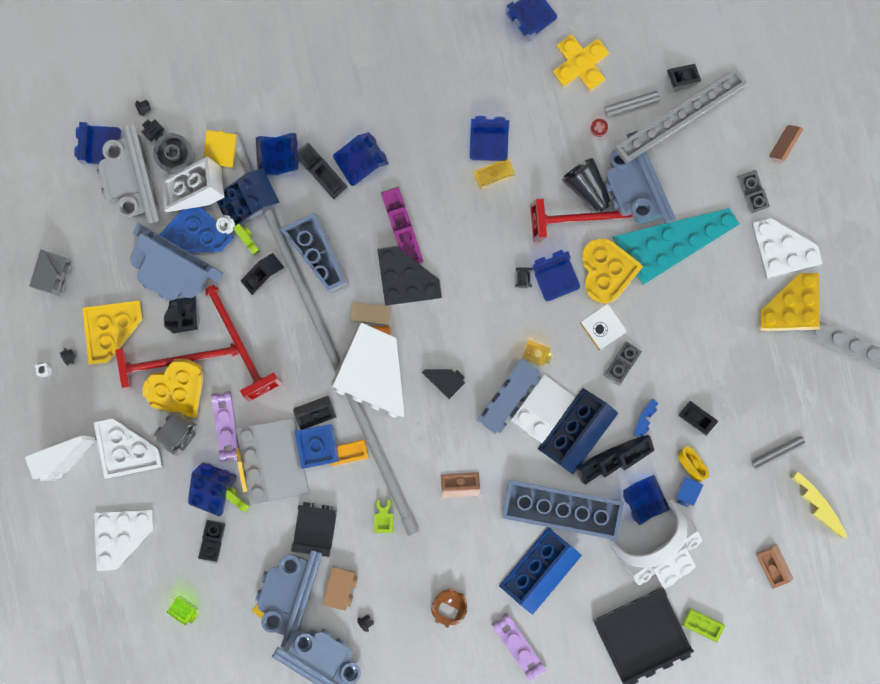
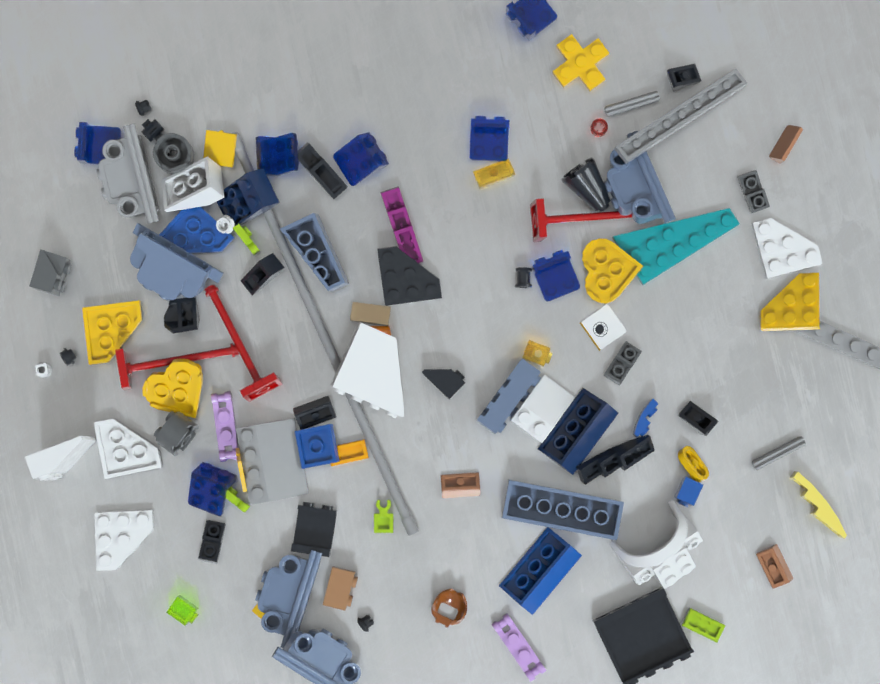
clear blue bracket [623,475,670,525] -> none

